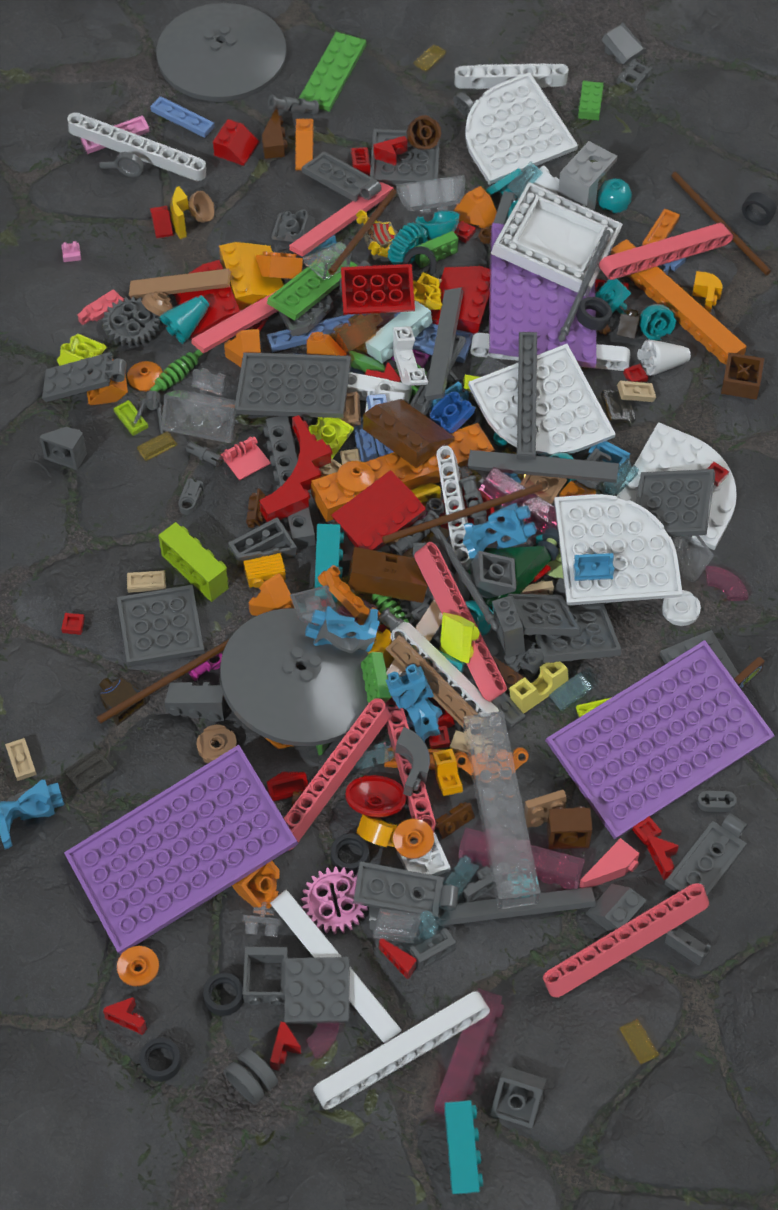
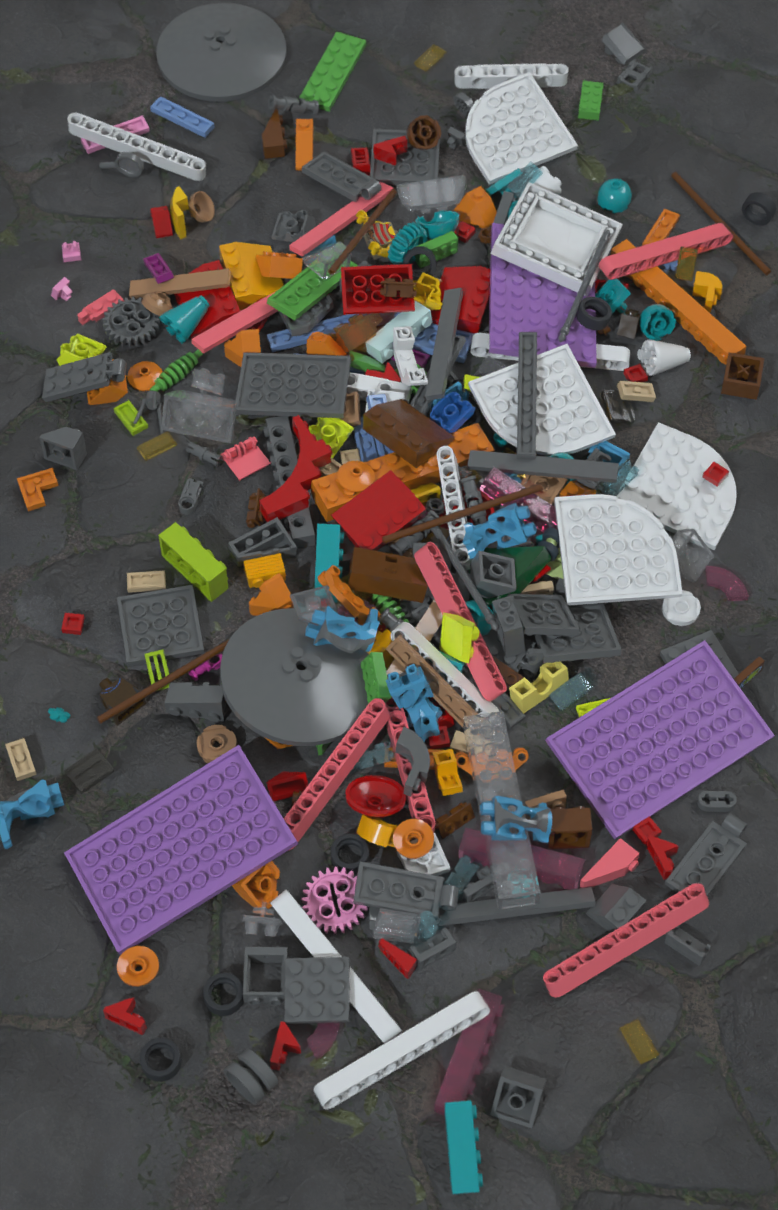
red slope [213,119,259,166] -> none
light grey bracket [558,141,617,211] -> none
dark azure hinge [573,553,614,581] -> none
dark grey plate [636,469,716,536] -> none
none -> orange plate [17,468,58,511]
none -> teal plant [48,707,70,723]
none -> bright pink tile [51,277,73,301]
none -> magenta tile [143,253,174,284]
none -> lime tile [144,650,170,692]
none -> reddish brown hinge [380,278,417,298]
none -> dark grey tile [447,127,466,150]
none -> dark azure hips [480,796,552,843]
none -> clear yellow tile [675,247,698,281]

